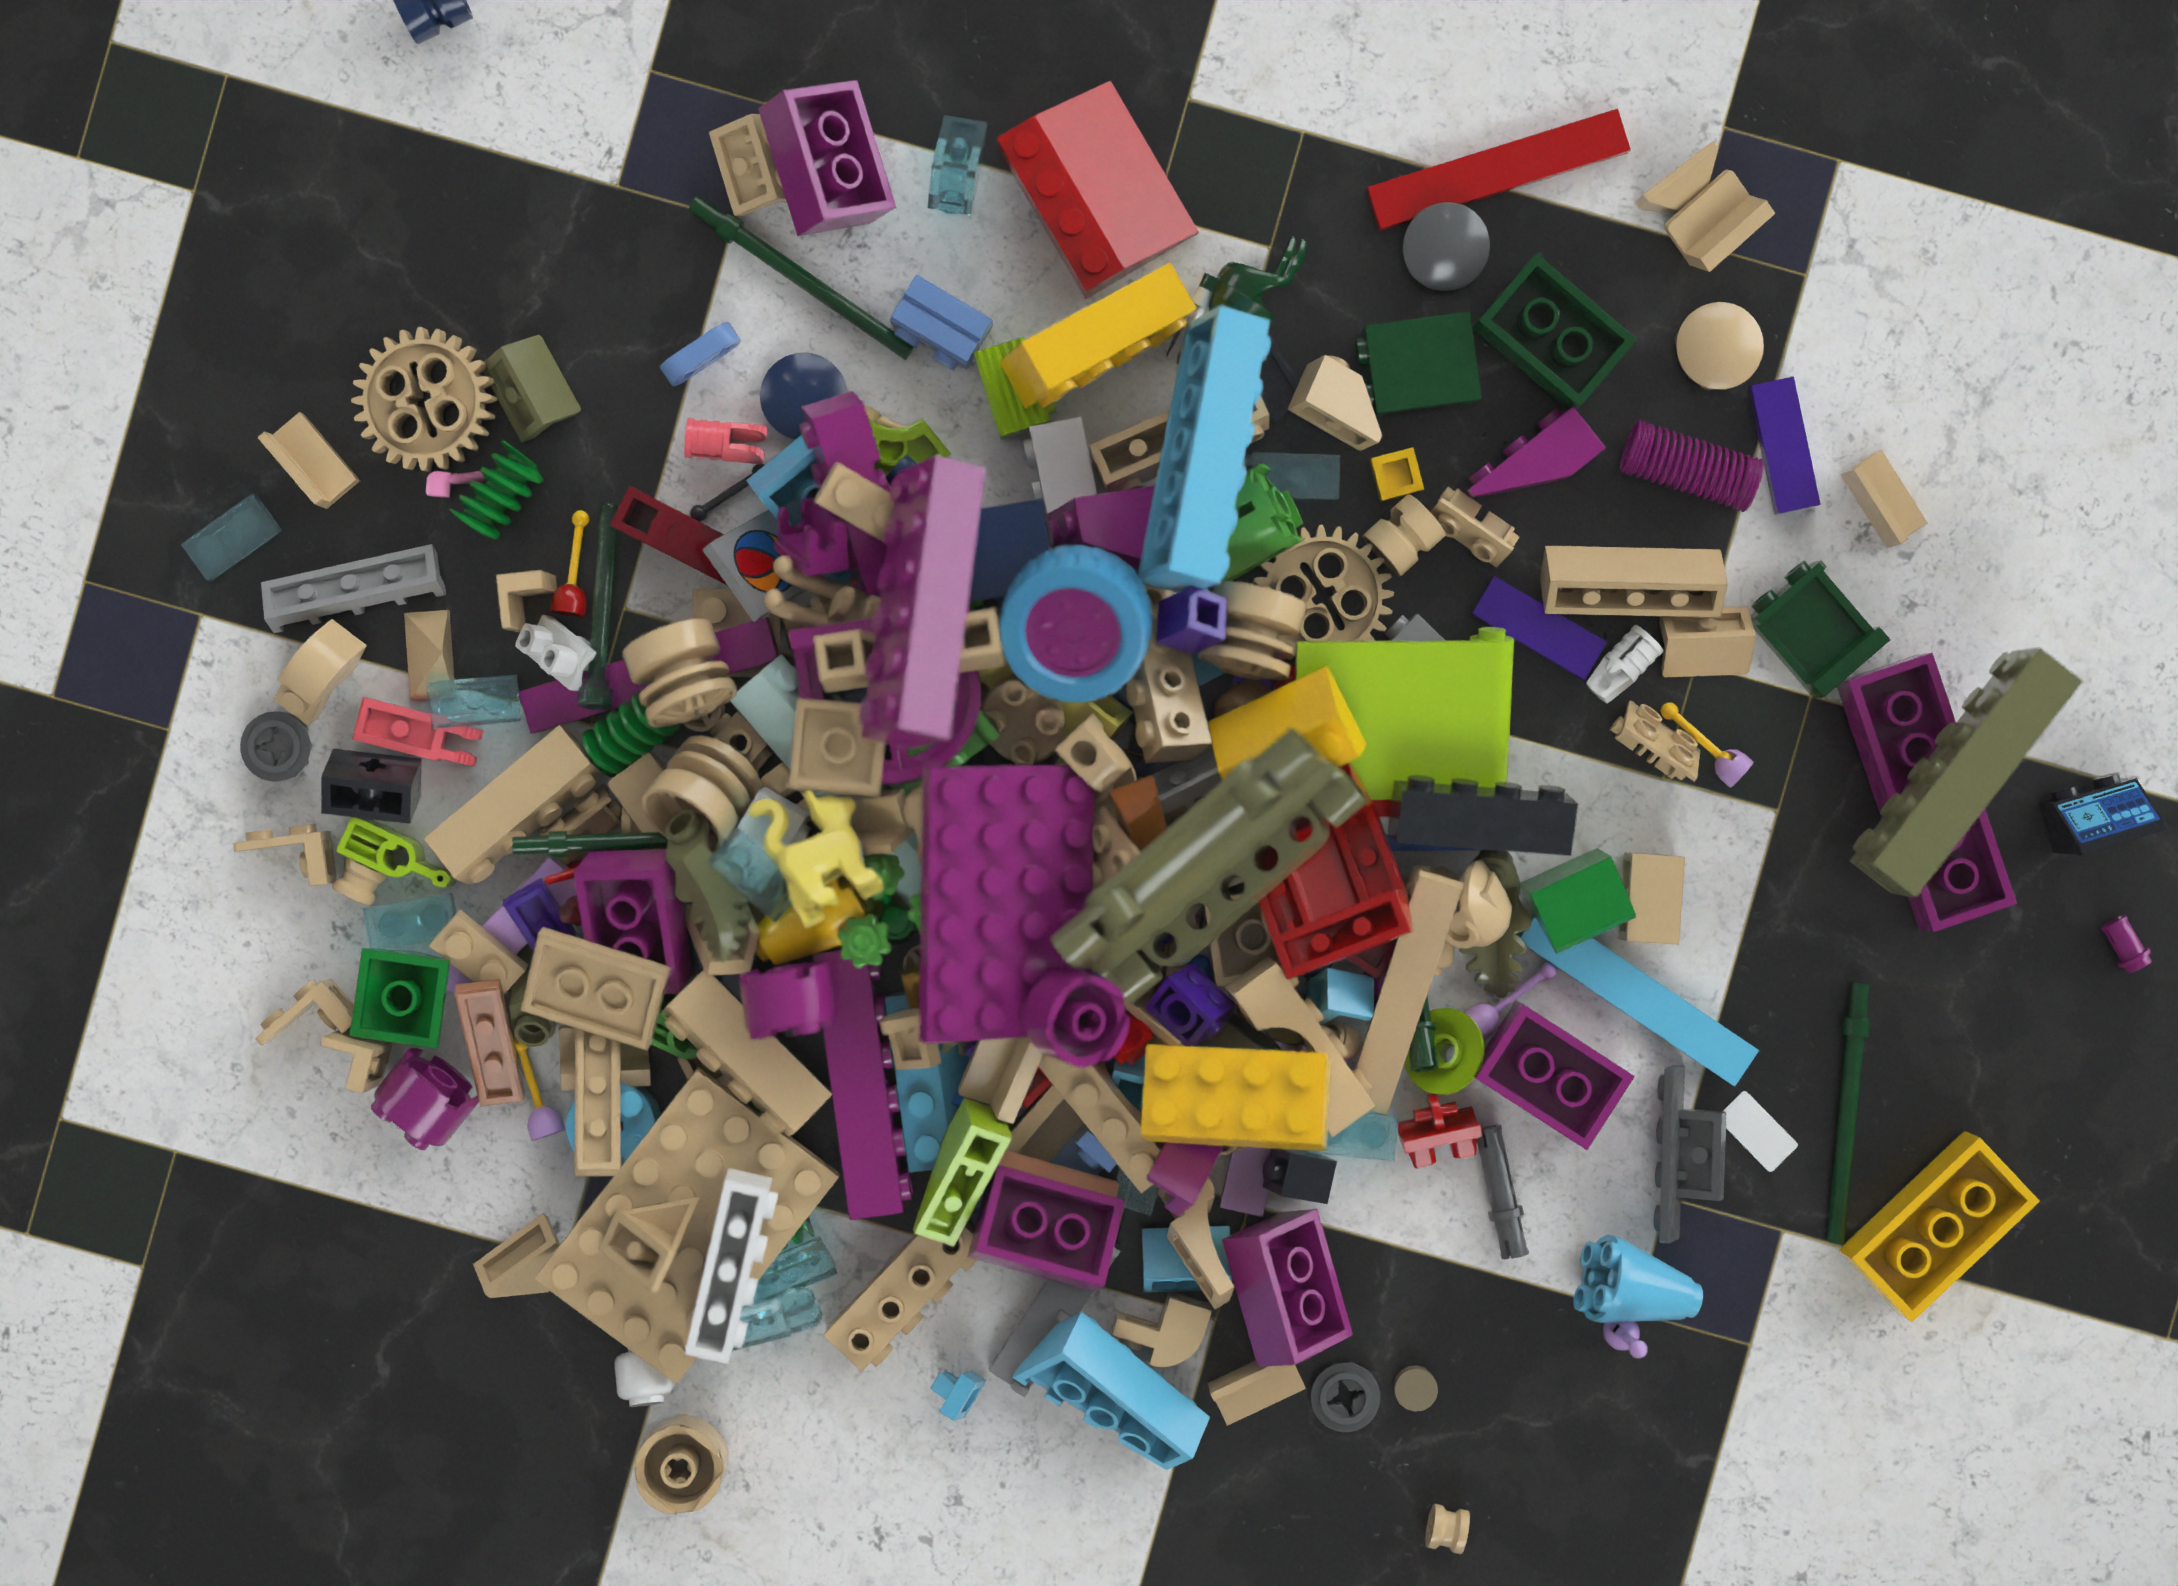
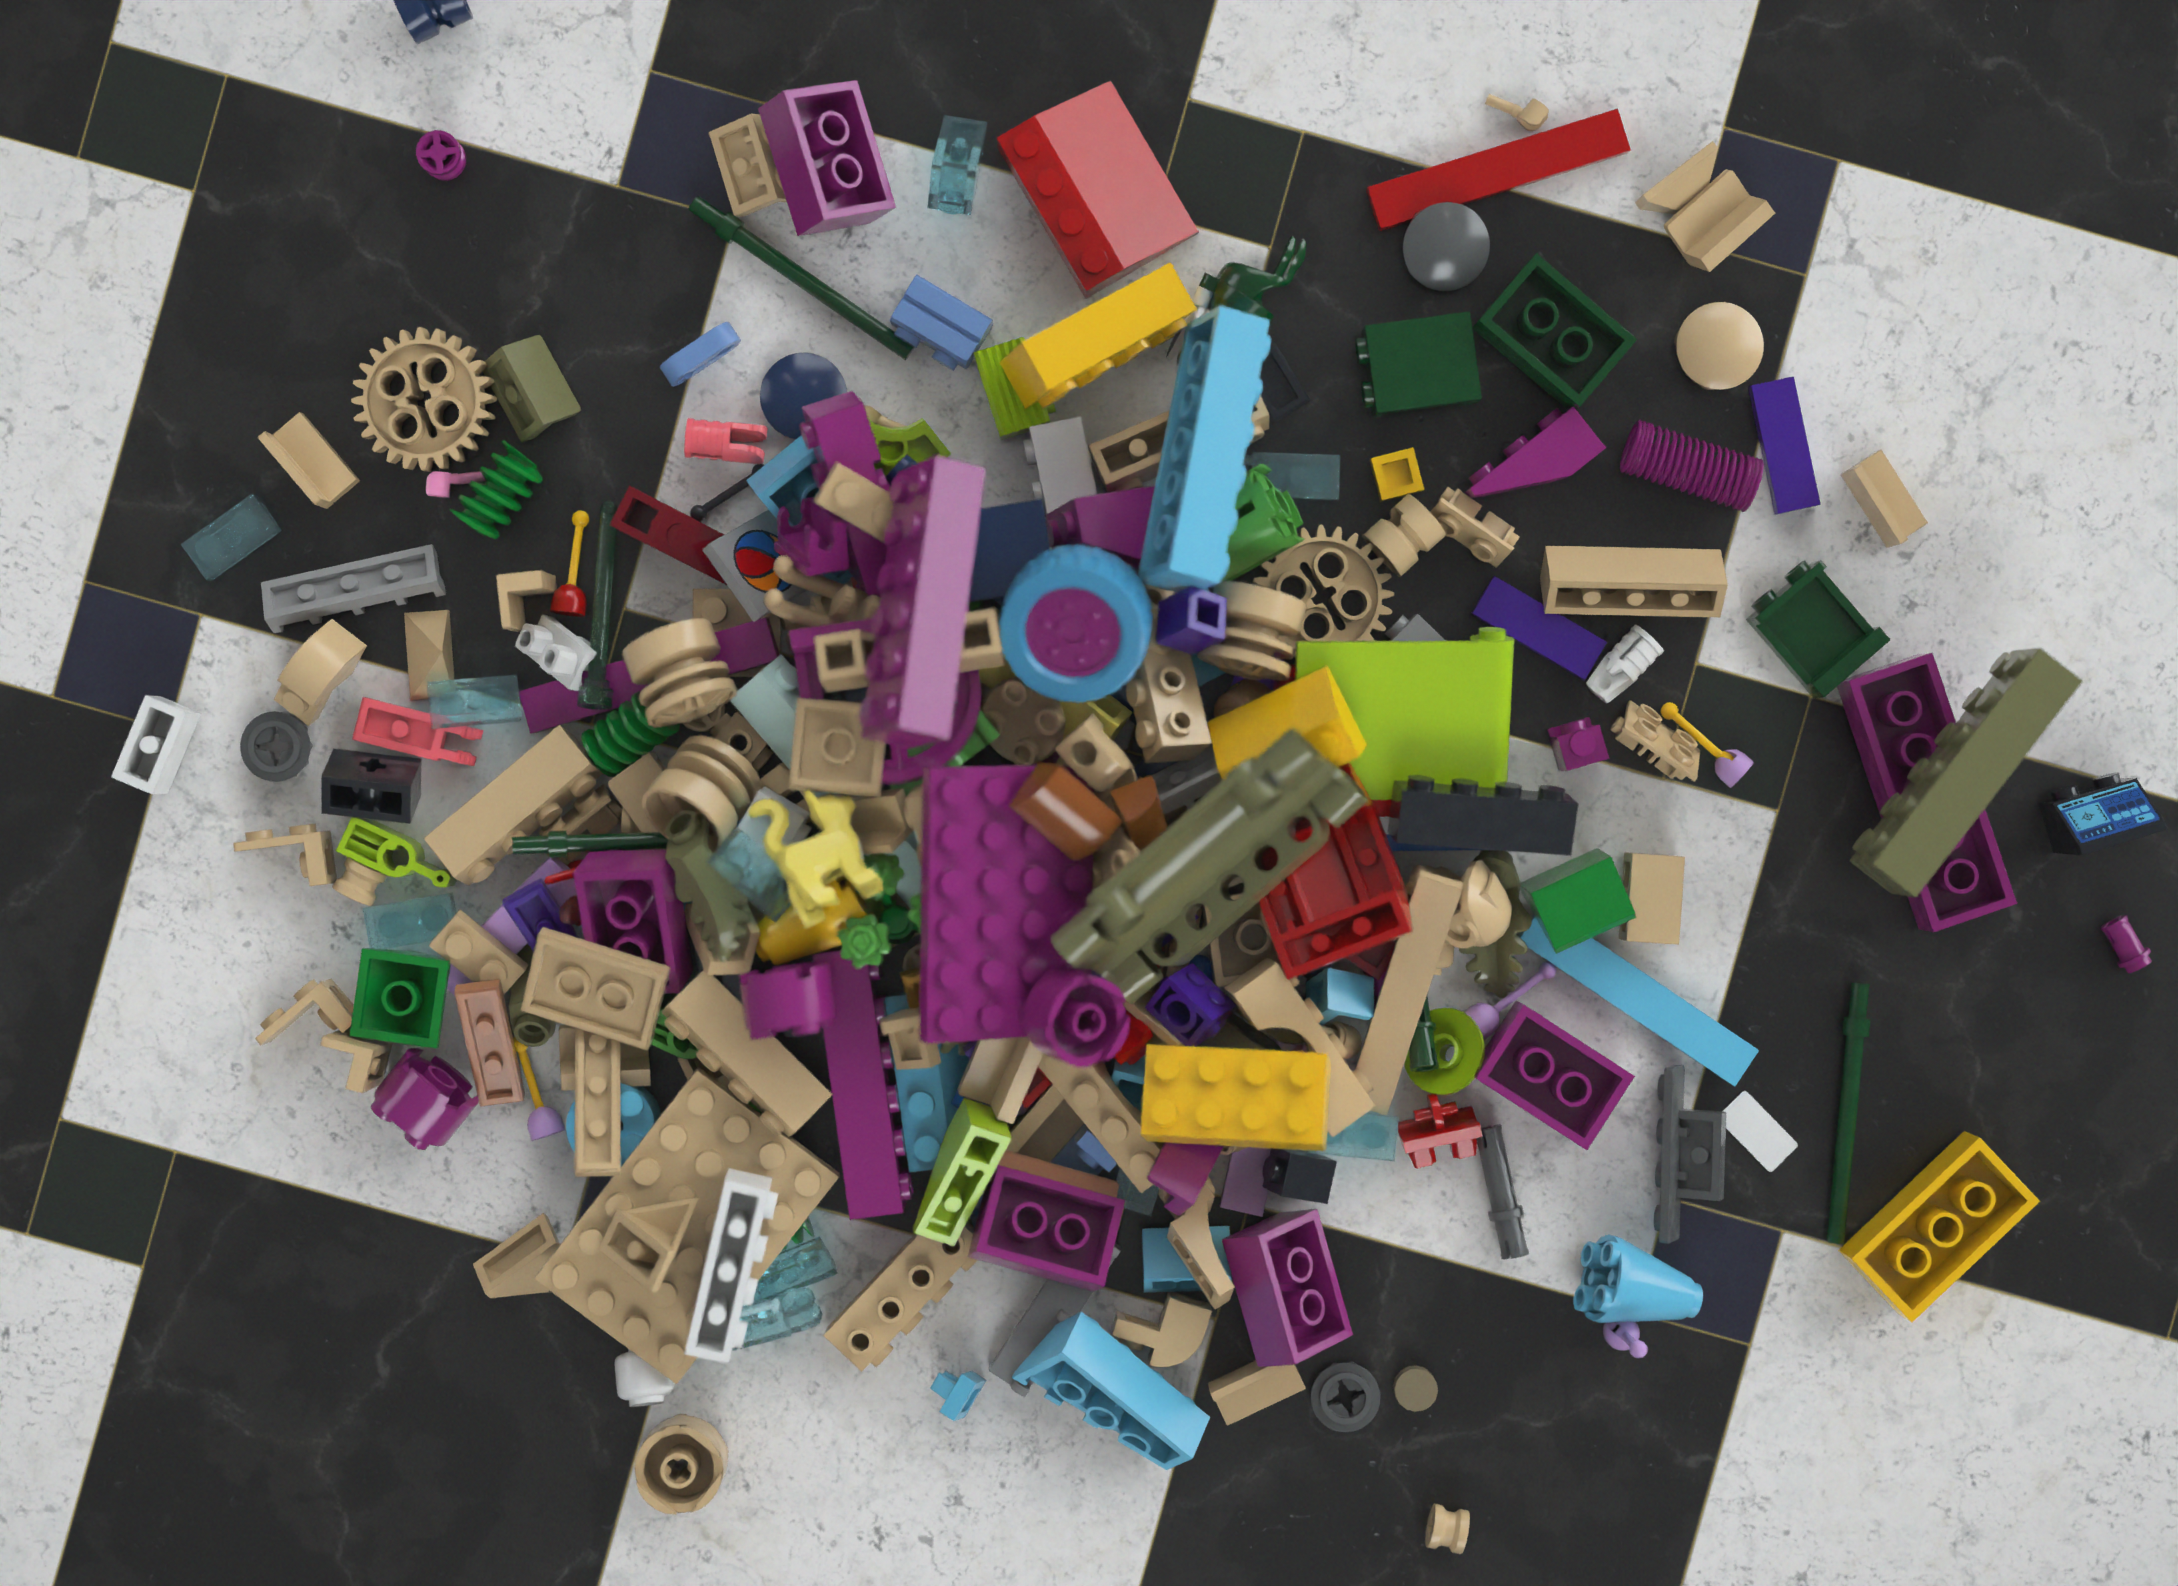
tan slope [1287,355,1382,451] -> none
tan panel [1659,606,1756,677] -> none
none -> white brick [111,695,201,794]
none -> magenta wheel [416,130,467,181]
none -> dark orange brick [1009,762,1123,860]
none -> tan hand [1485,94,1549,131]
none -> magenta brick [1546,717,1610,771]

